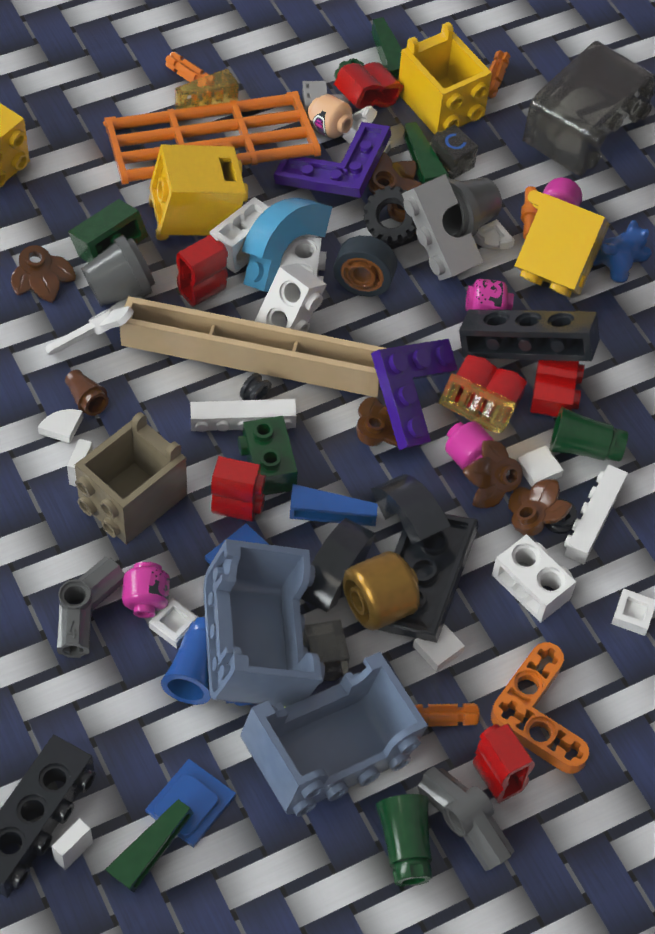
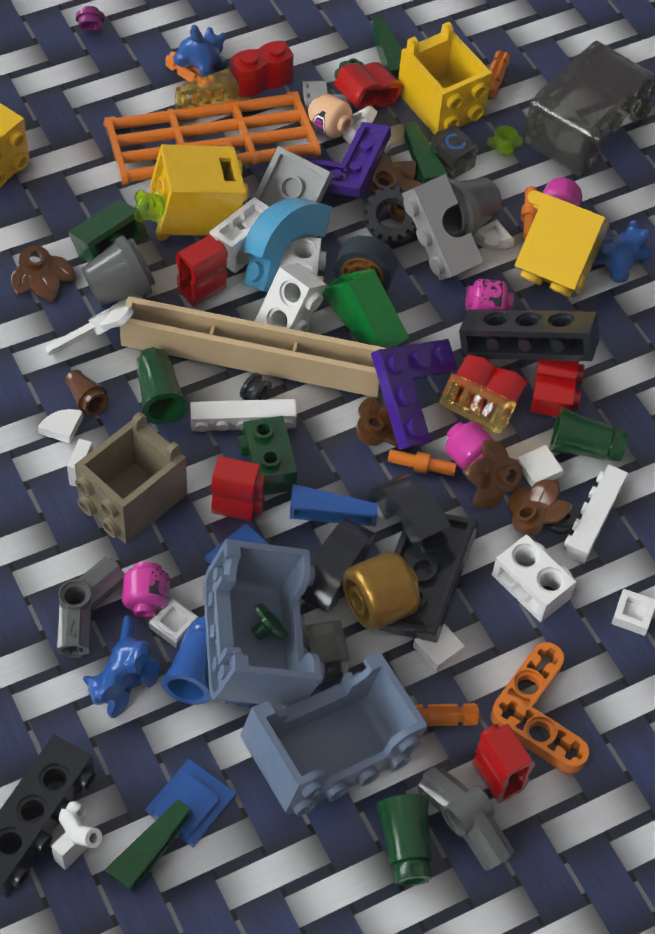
none -> white arm [59,801,102,848]
none -> magenta plate [76,6,105,31]
none -> blue animal [83,615,160,718]
none -> clear neon green plate [134,190,165,222]
none -> dark green plant [137,347,188,425]
none -> blue animal [173,25,228,78]
none -> red brick [231,41,294,97]
none -> dark green plant [252,603,289,640]
none -> light grey plate [254,146,334,207]
none -> green slope [322,268,409,348]
none -> orange bar [387,449,457,477]
none -> clear neon green plate [487,125,523,156]

